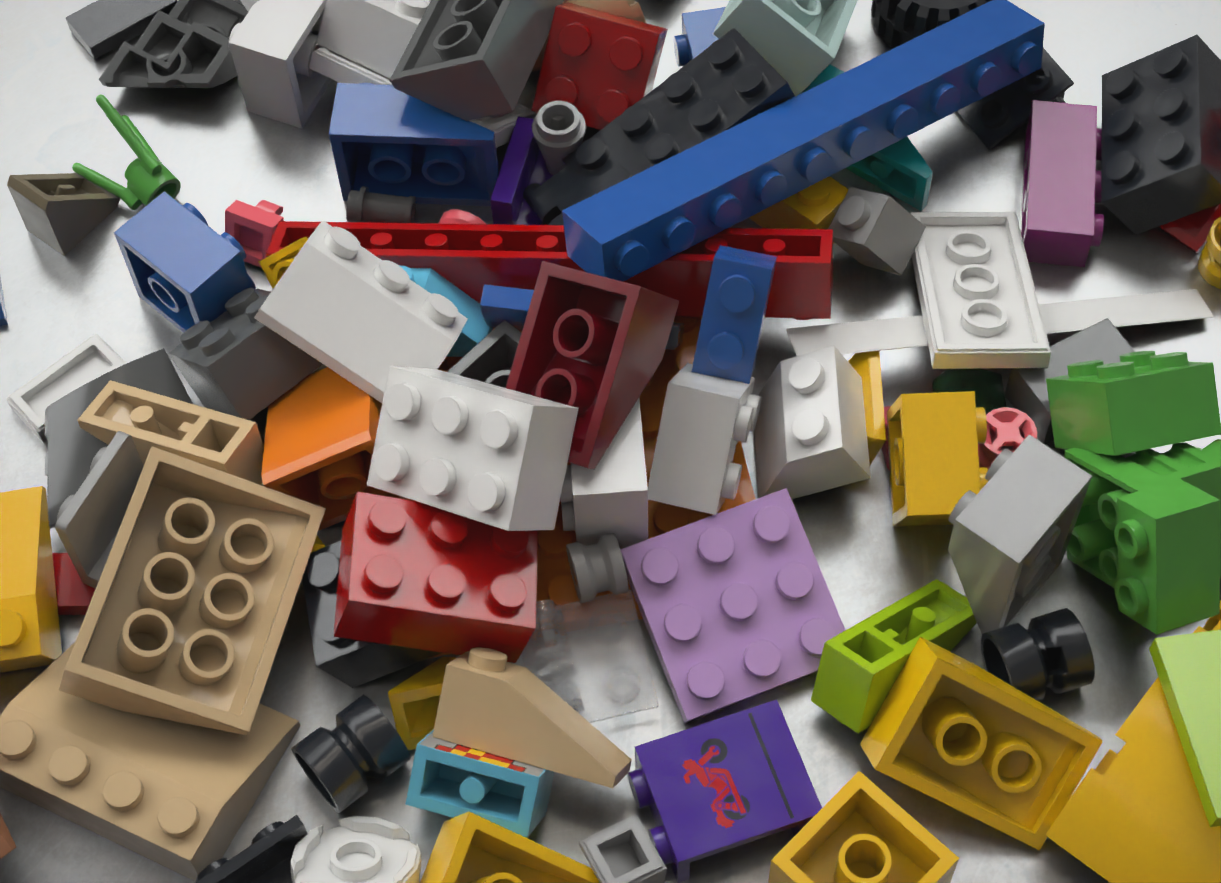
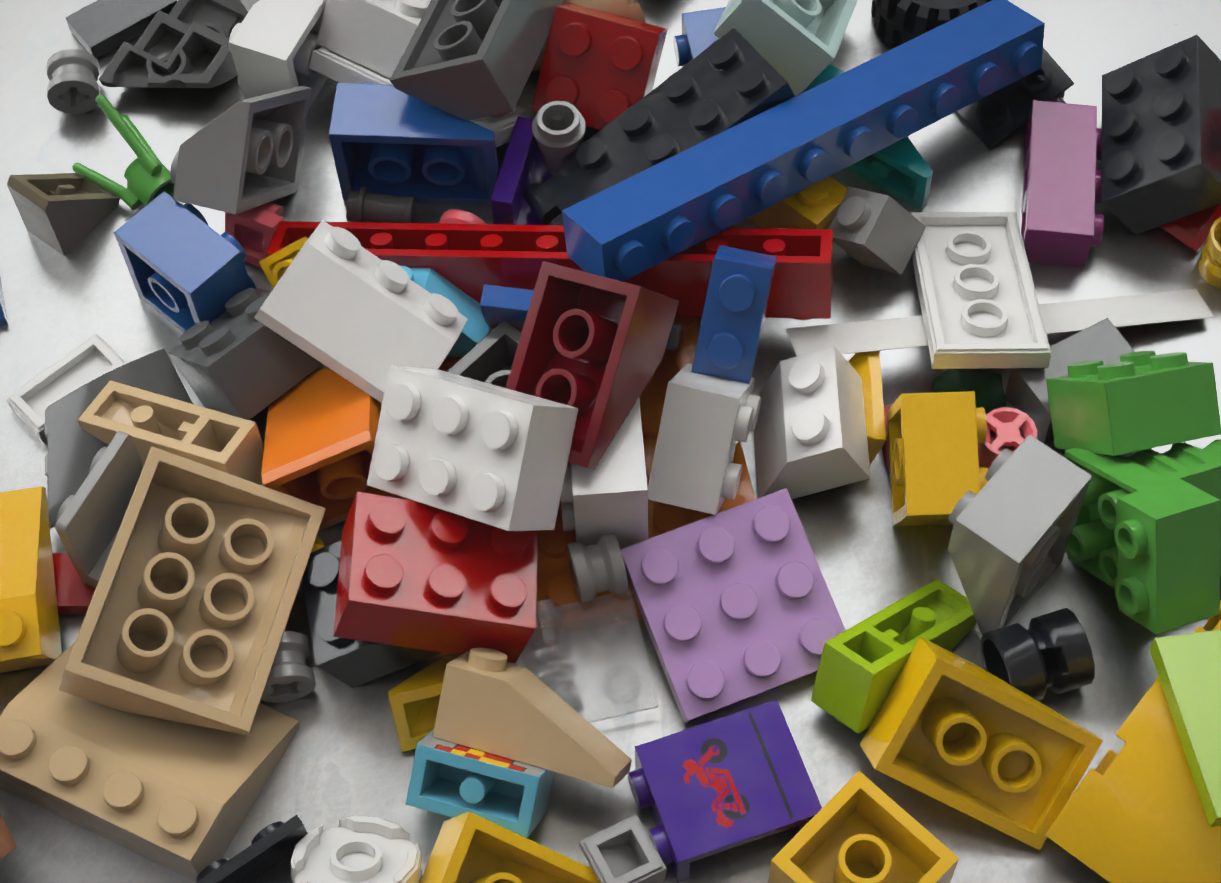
black wheel [291,694,411,813] -> none
none -> light grey wheel [46,49,100,114]
none -> light grey slope [170,86,311,215]
none -> light grey wheel [261,631,316,703]

